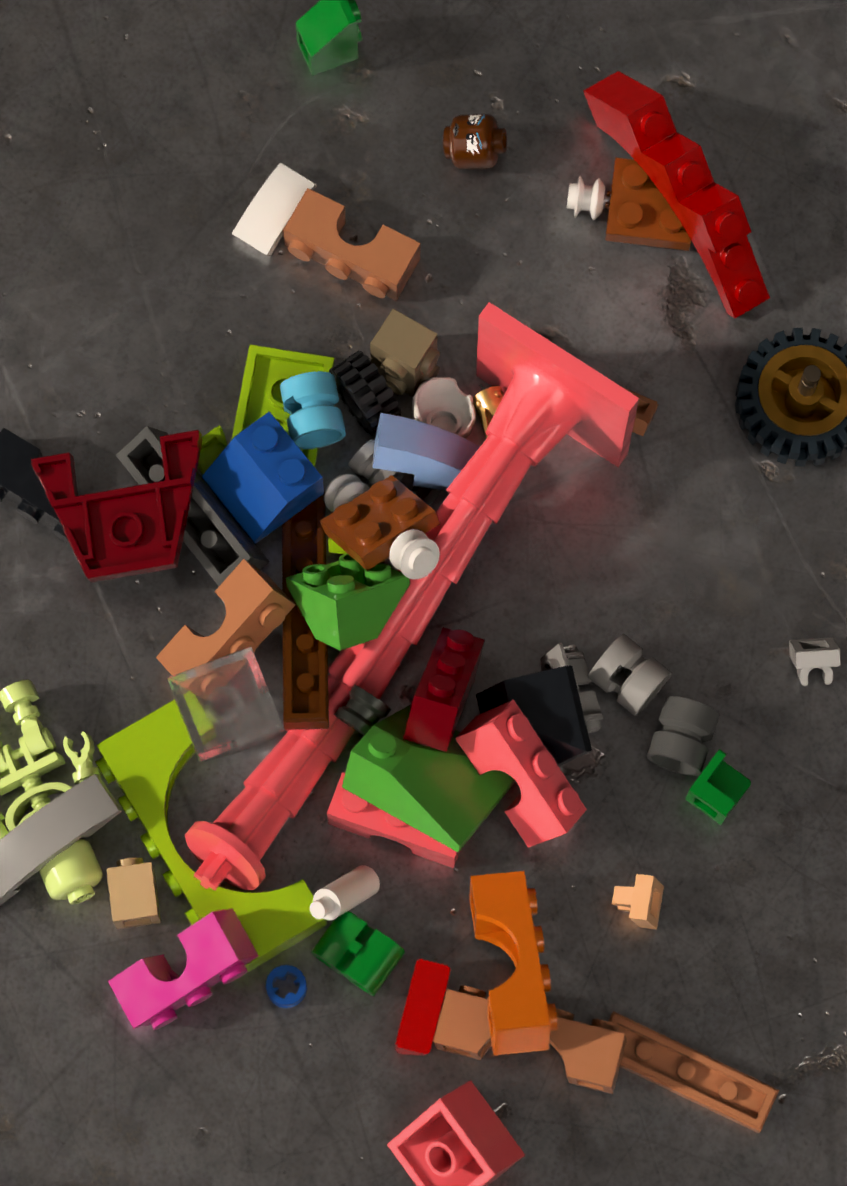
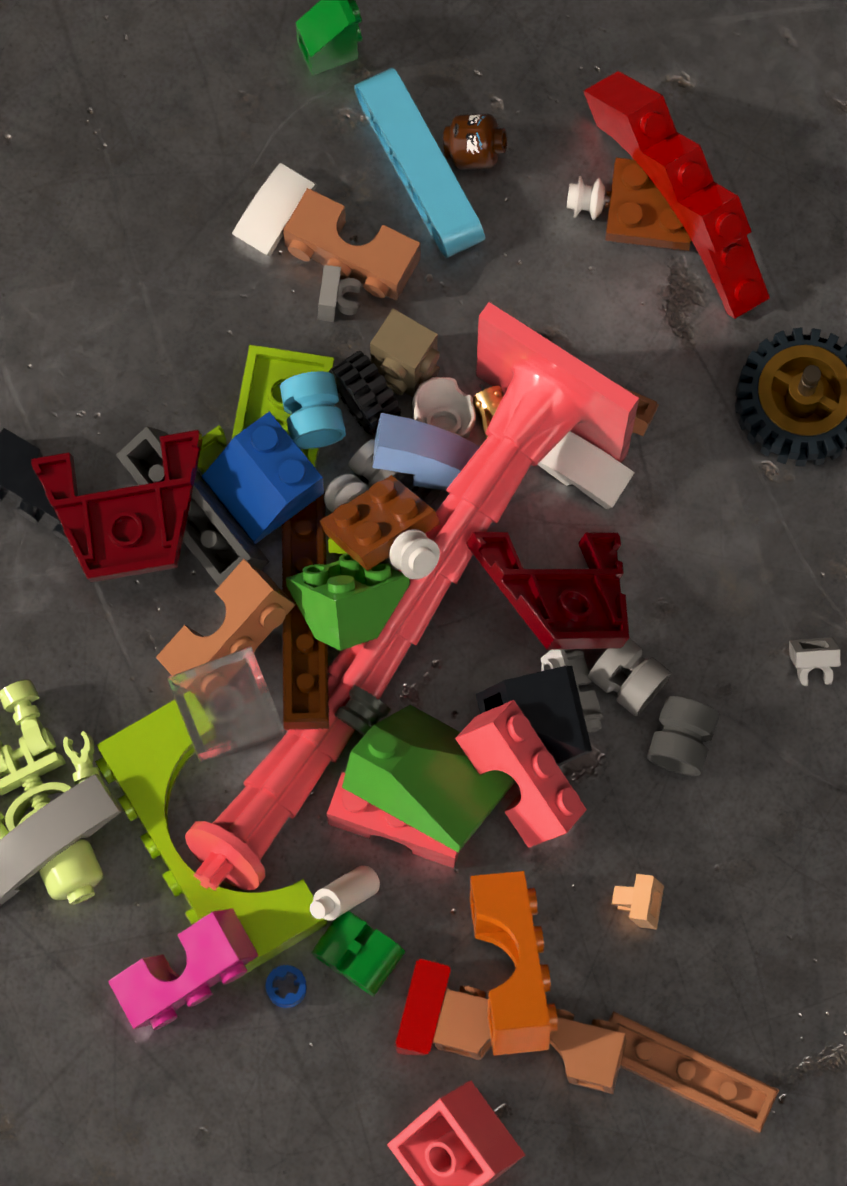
tan brick [106,857,161,929] -> none
dark red brick [403,627,485,752] -> none
green panel [685,749,751,825] -> none
none -> light grey tile [317,265,361,322]
none -> medium azure beam [354,68,485,258]
none -> dark red wing [467,532,630,650]
none -> white slope [538,431,634,509]

